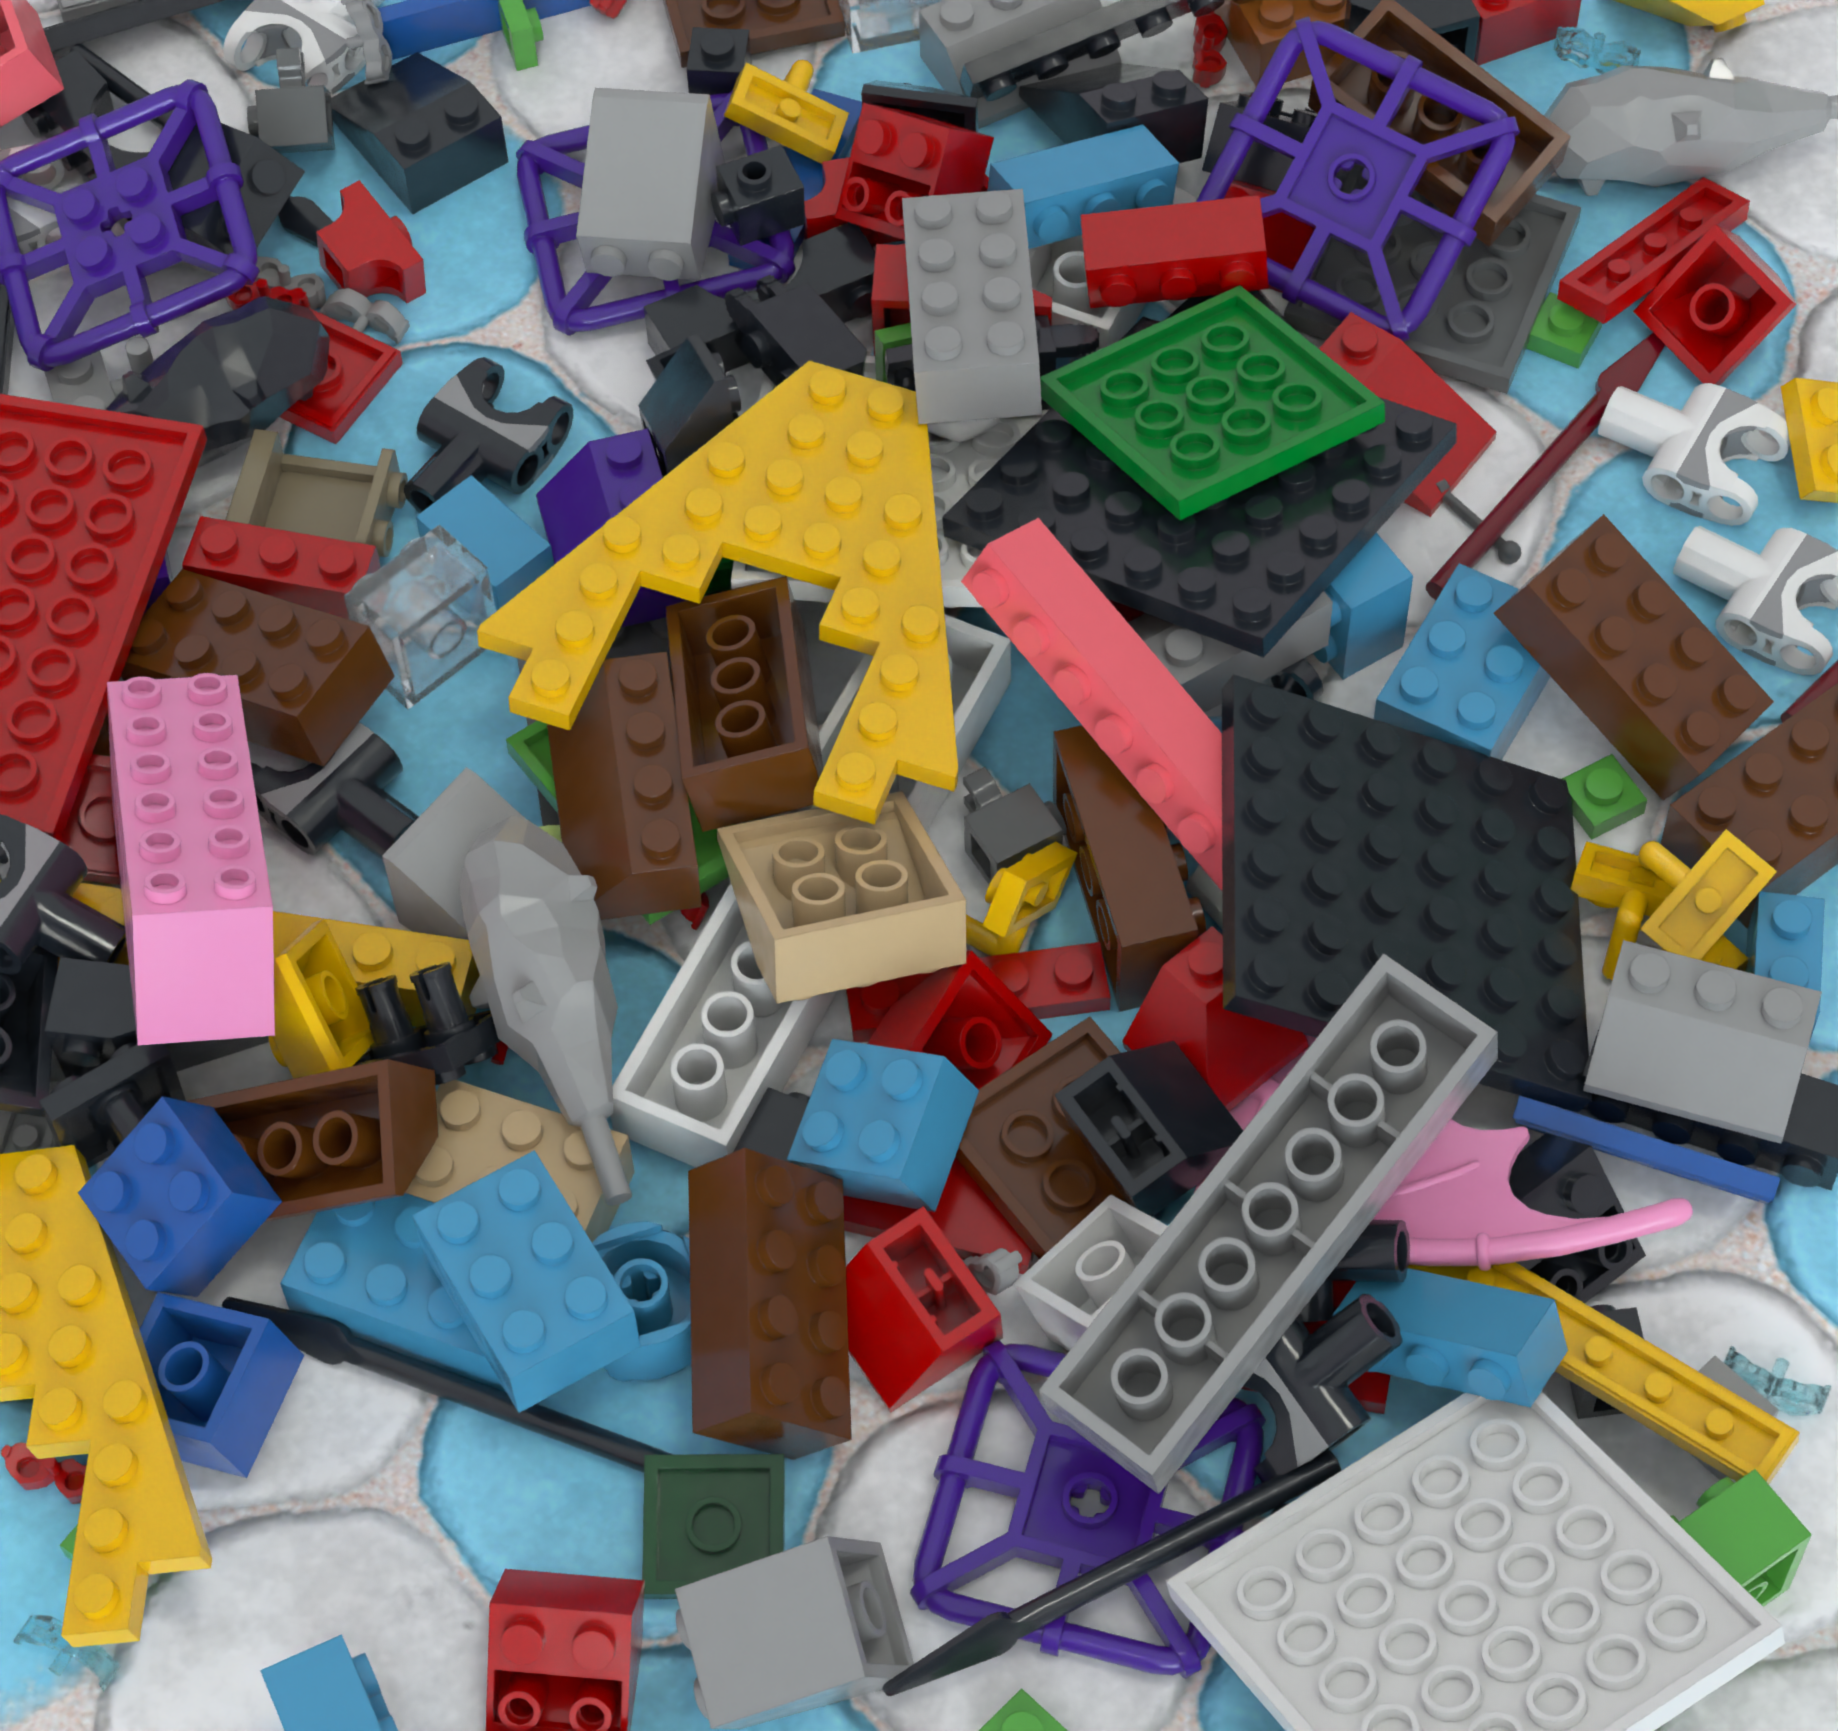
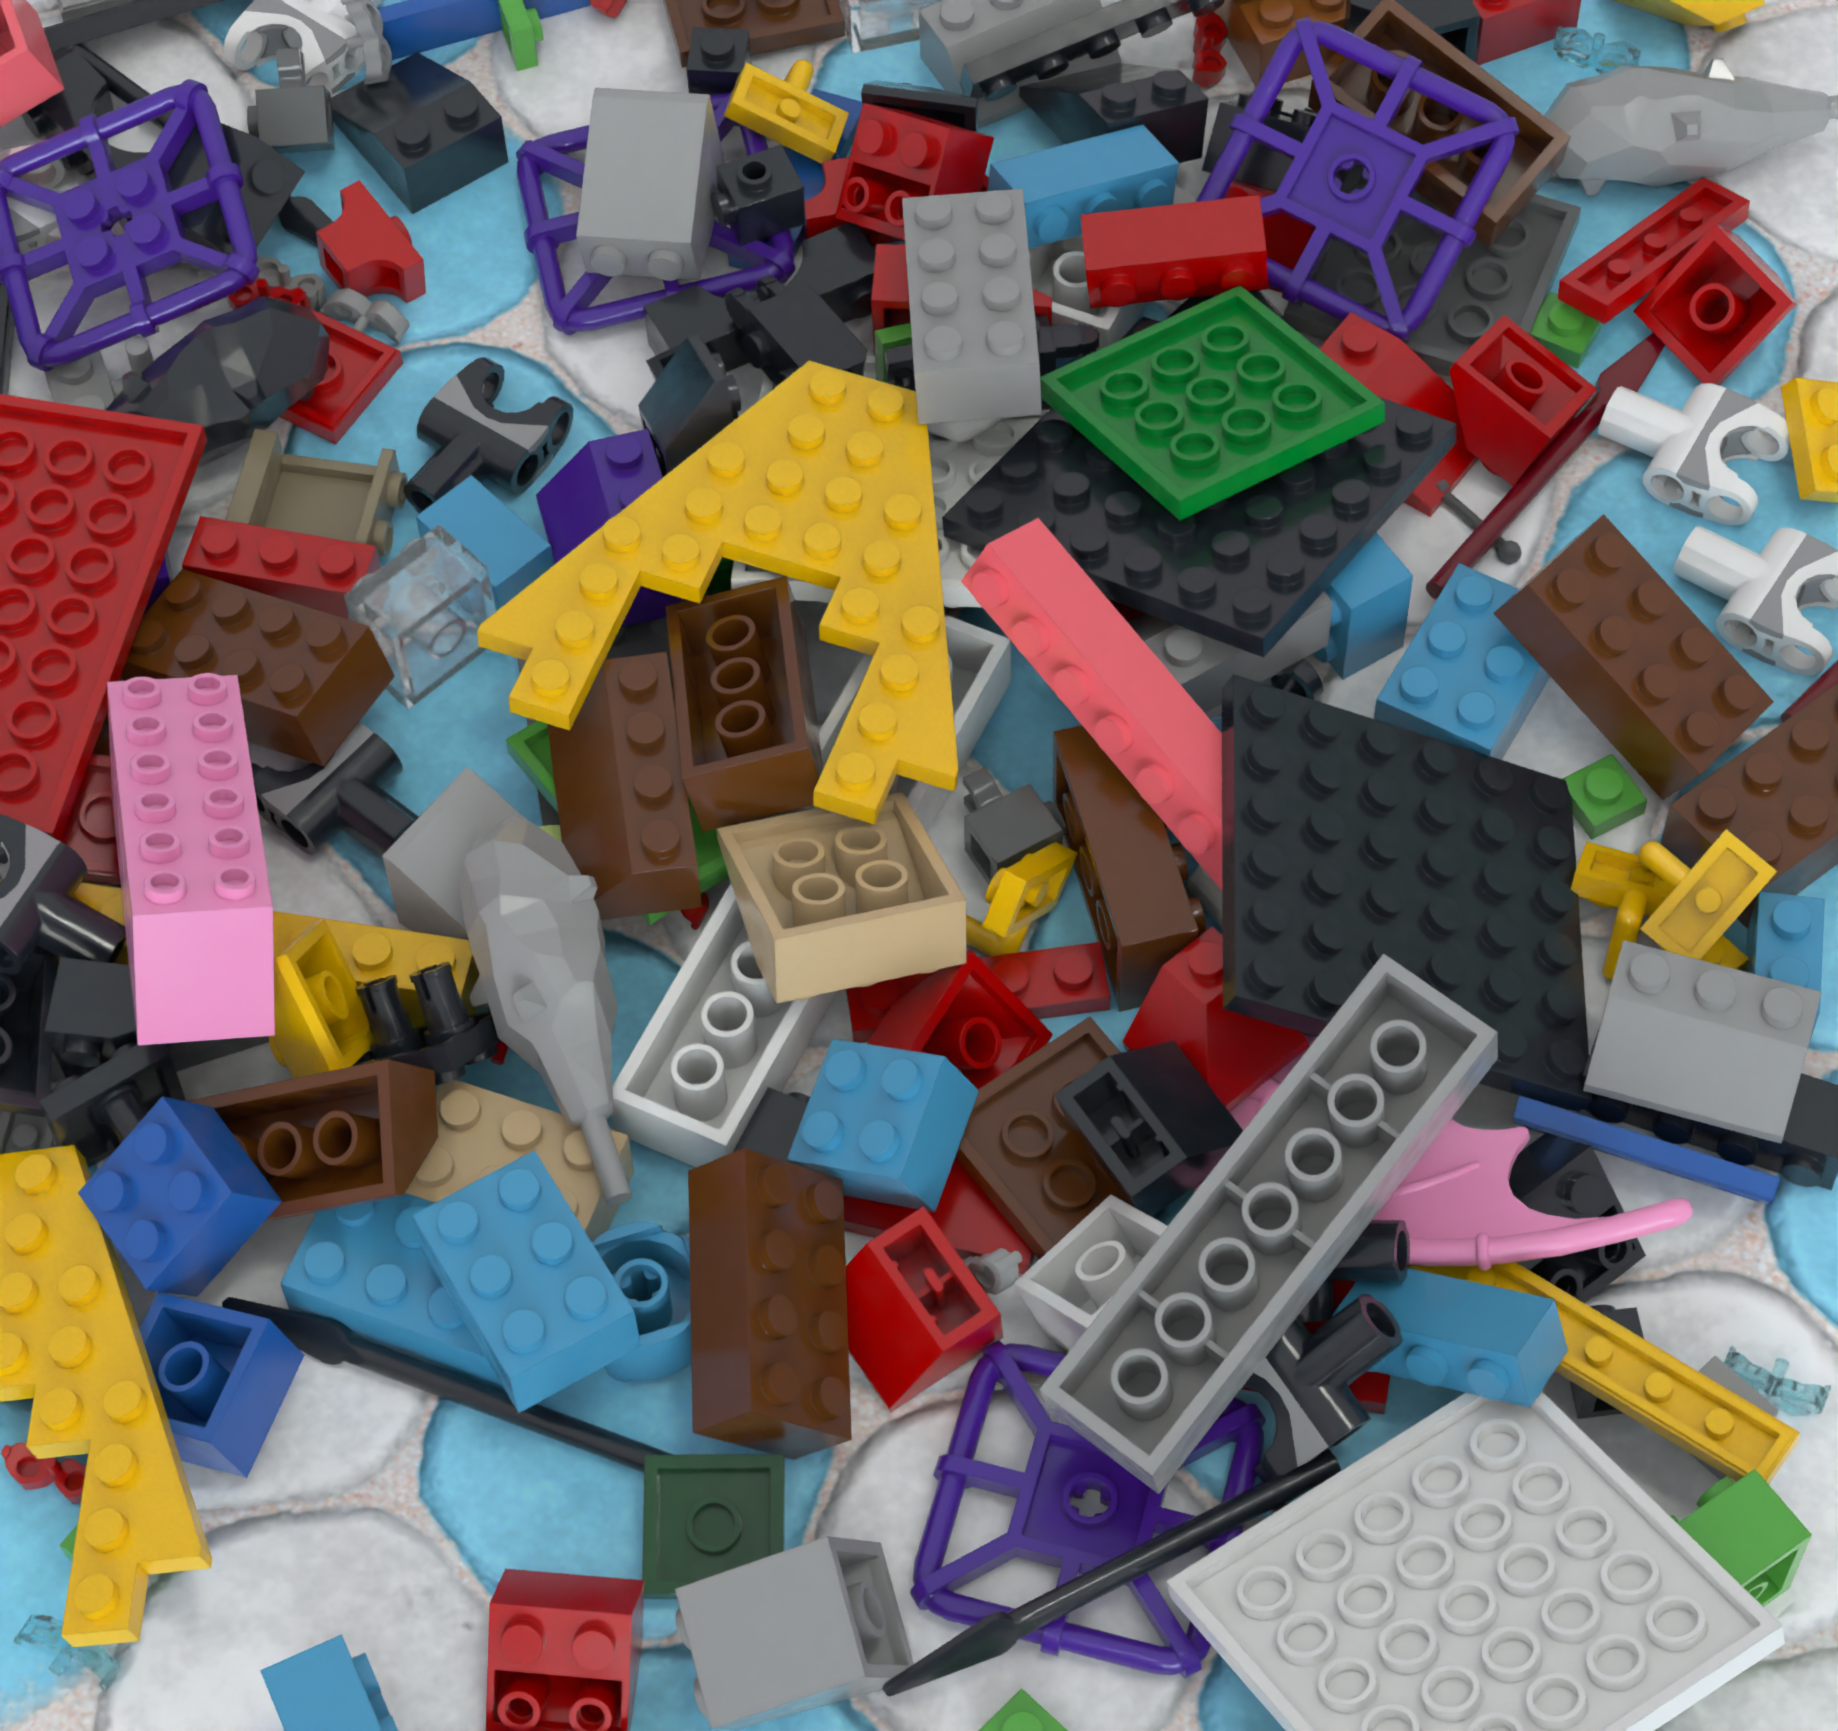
none -> red slope [1449,315,1597,486]

